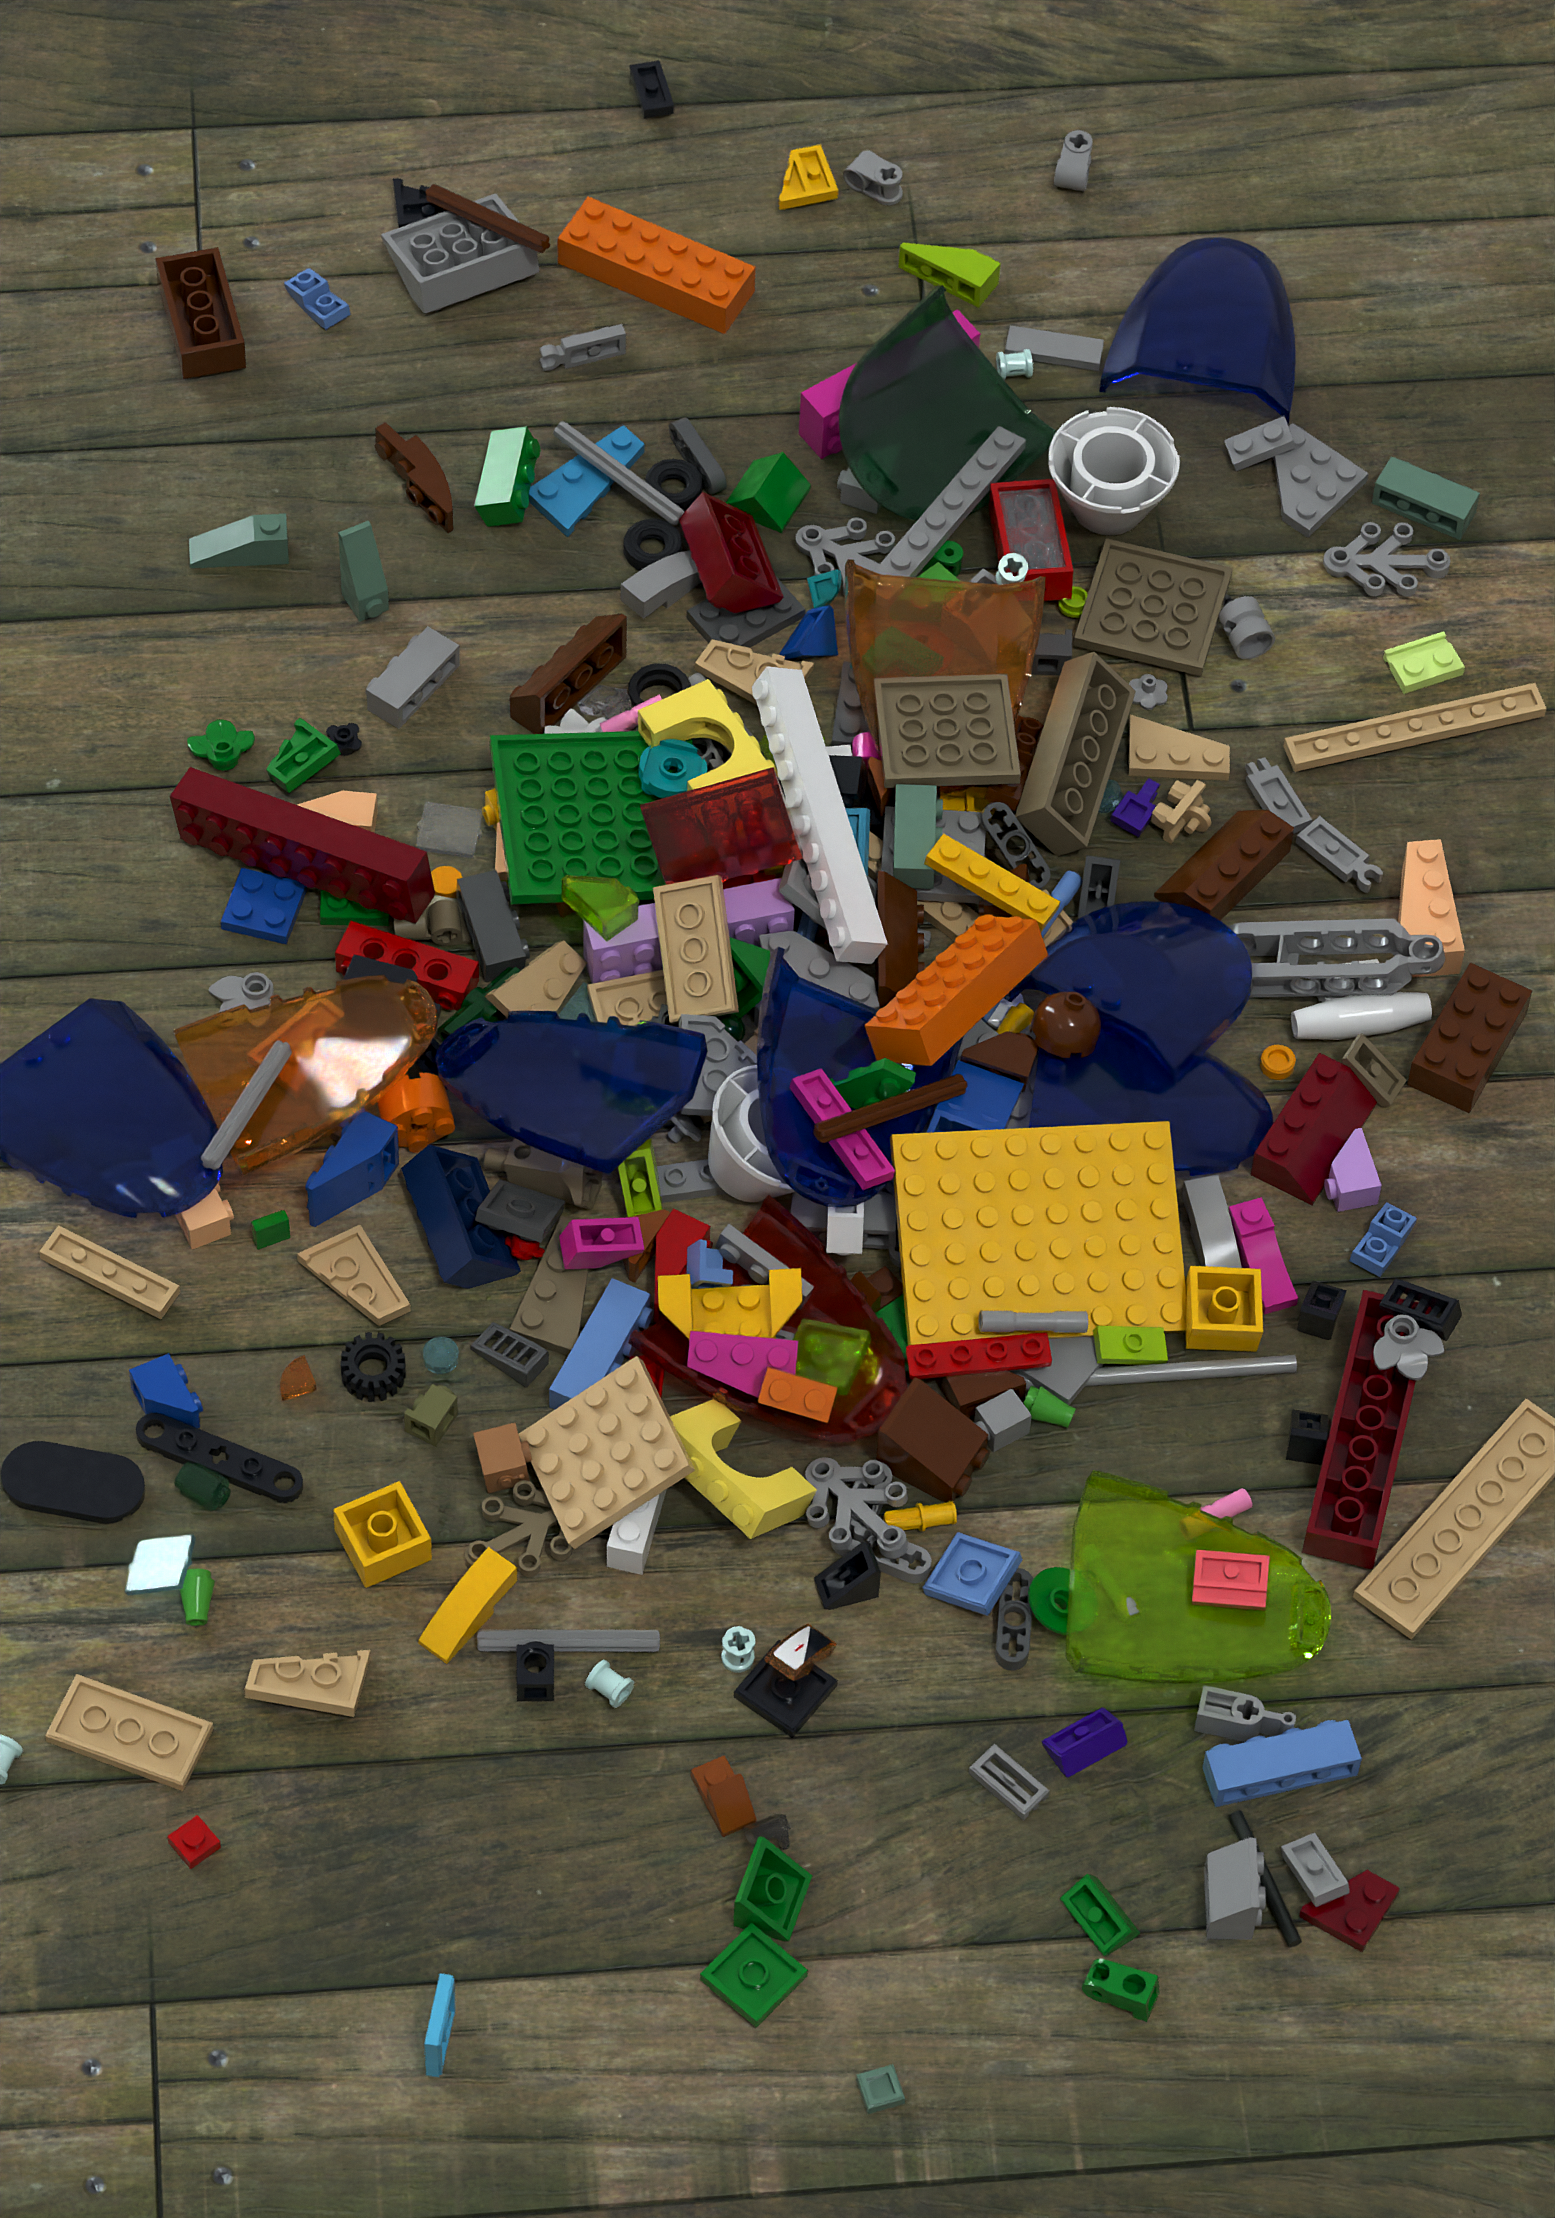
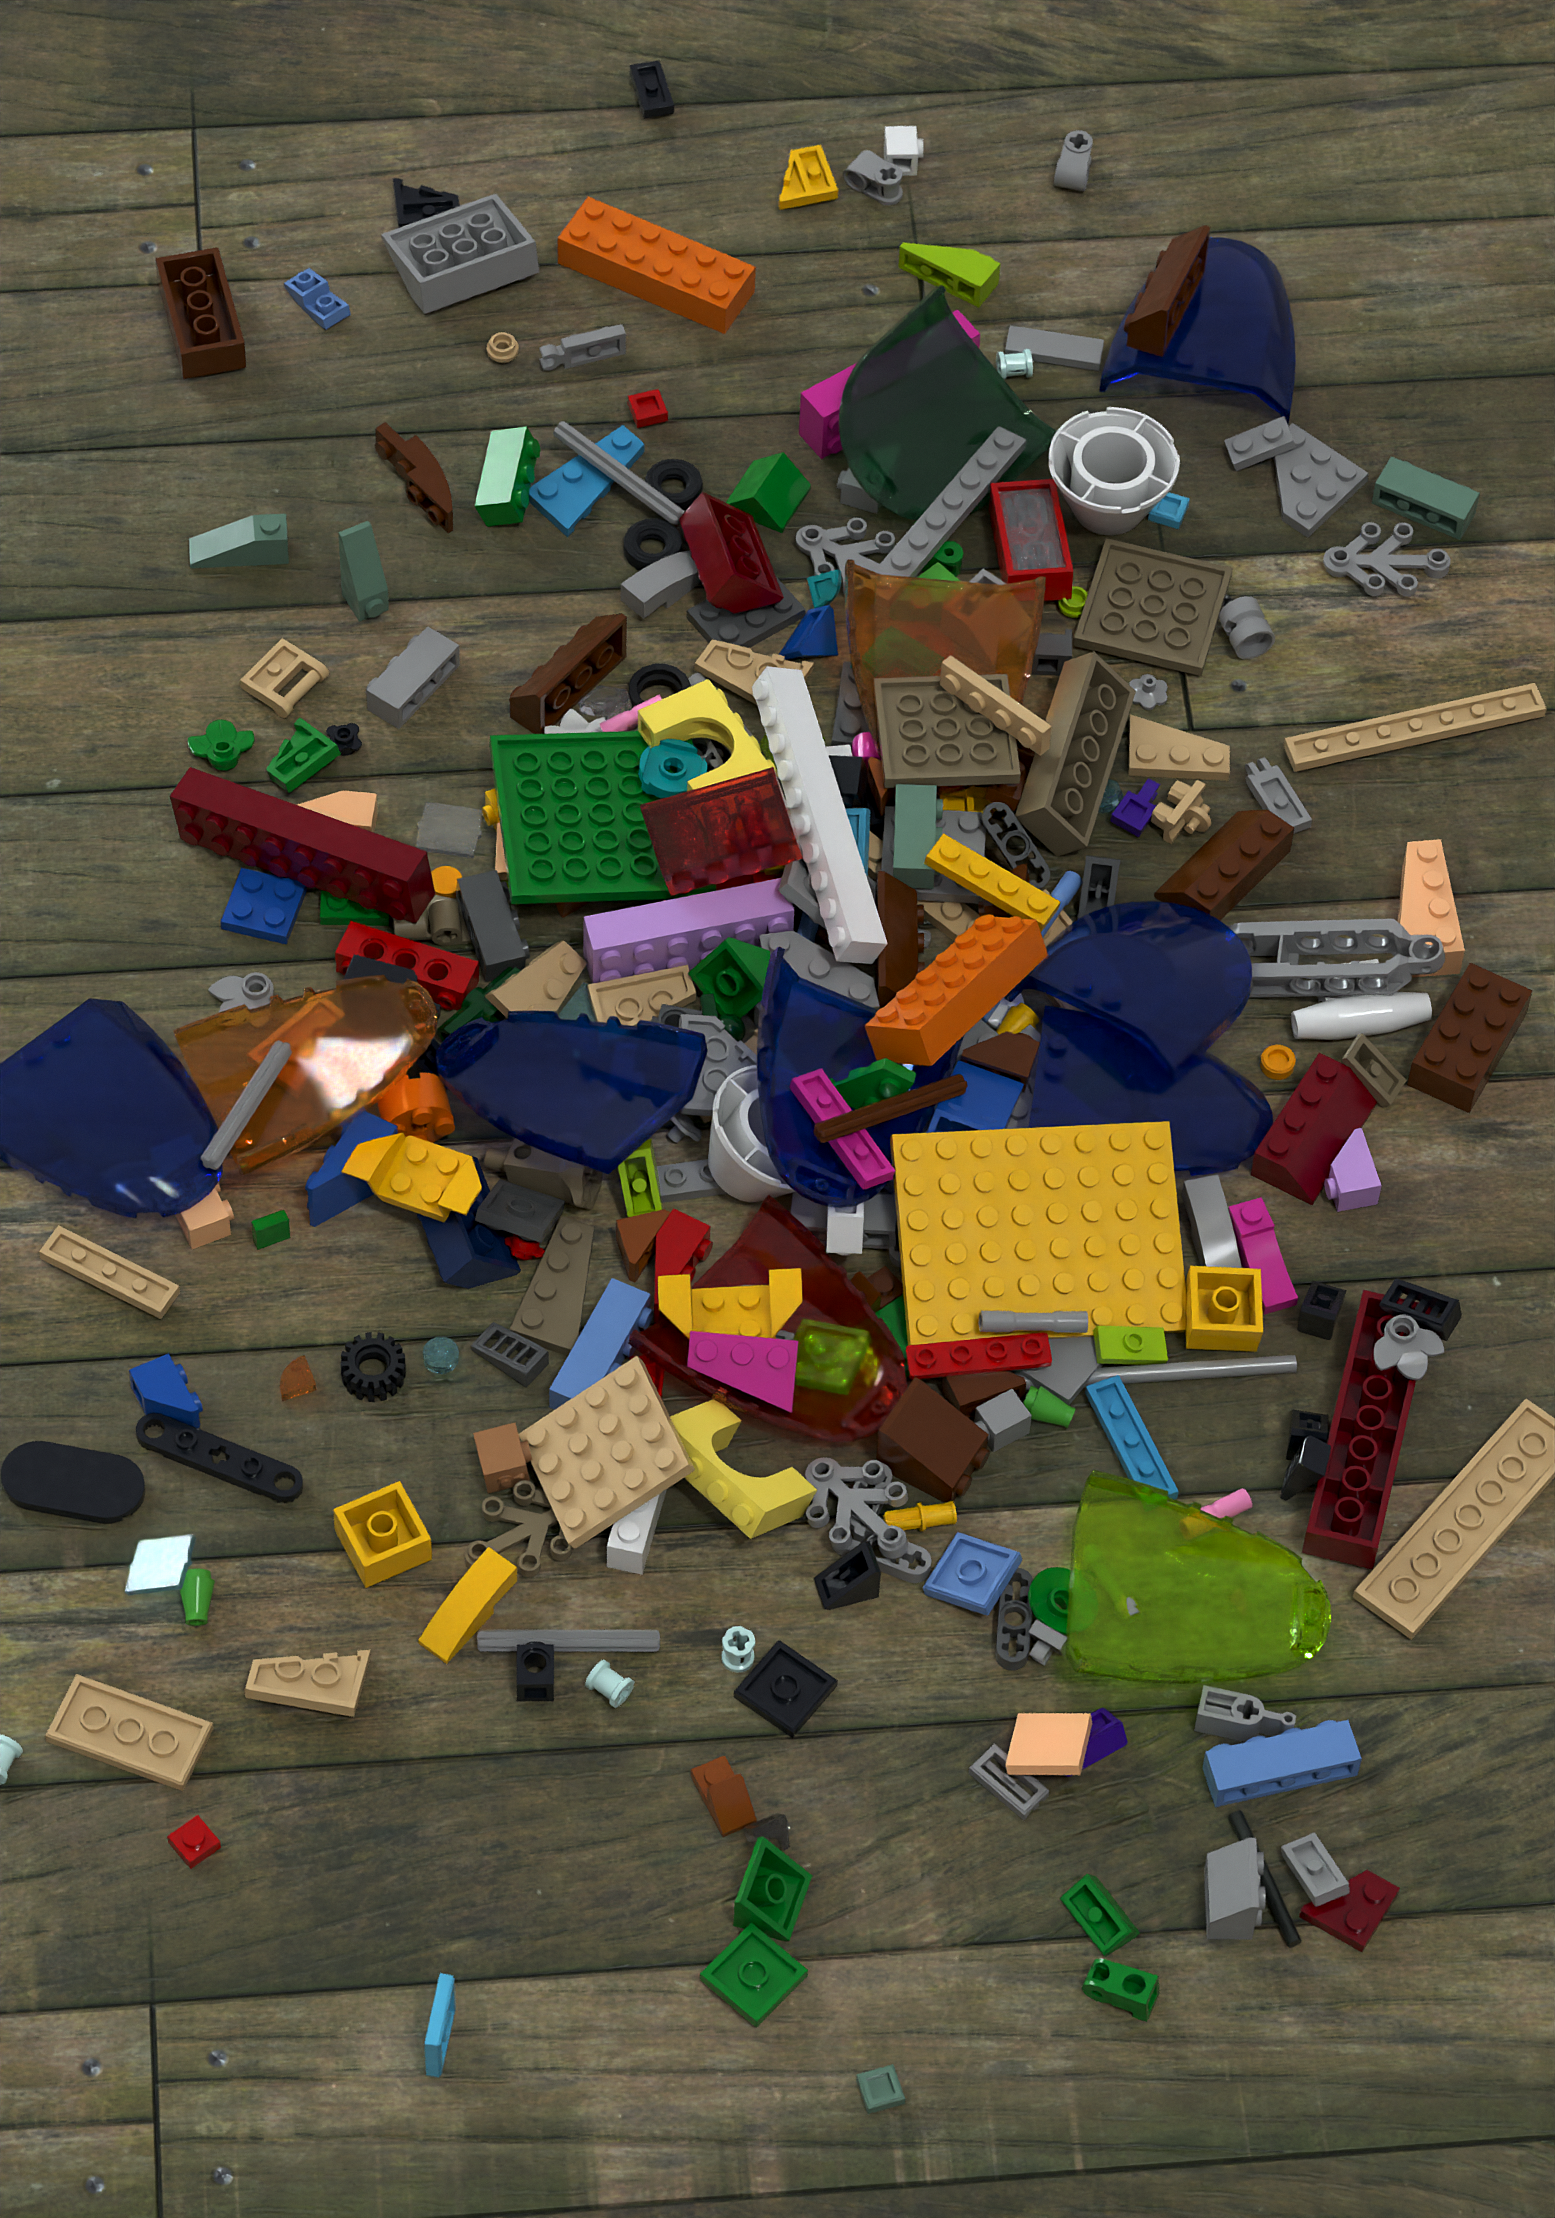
clear green brick [175,1462,231,1511] -> none
tan wing [297,1225,411,1326] -> none
olive brick [404,1384,458,1447] -> none
reddish brown axle [425,184,550,253] -> none
dark pink slope [559,1217,645,1269] -> none
clear neon green slope [561,875,639,942] -> none
tan tile [653,875,739,1024] -> none
dark grey beam [668,417,727,495] -> none
medium blue panel [687,1239,733,1289] -> none
light grey plate [715,1224,814,1310] -> none
orange brick [757,1366,838,1423] -> none
slope [764,1624,837,1681] -> none
light aqua bush [995,553,1028,592] -> none
reddish brown cylinder [1029,992,1102,1058] -> none
coral plate [1192,1550,1270,1611] -> none
light grey plate [1296,816,1383,893] -> none
medium blue slope [1349,1202,1417,1277] -> none
yellowish green plate [1383,631,1465,694] -> none
none -> tan plate [240,638,329,718]
none -> yellow piece [341,1133,482,1222]
none -> tan plate [487,332,519,363]
none -> red plate [628,389,668,428]
none -> white brick [884,126,923,176]
none -> tan plate [940,655,1052,756]
none -> light nougat tile [1005,1713,1092,1775]
none -> light grey tile [1029,1620,1072,1666]
none -> dark azure plate [1085,1375,1179,1510]
none -> reddish brown slope [1124,225,1210,357]
none -> medium azure tile [1148,492,1190,529]
none -> black slope [1280,1436,1331,1501]

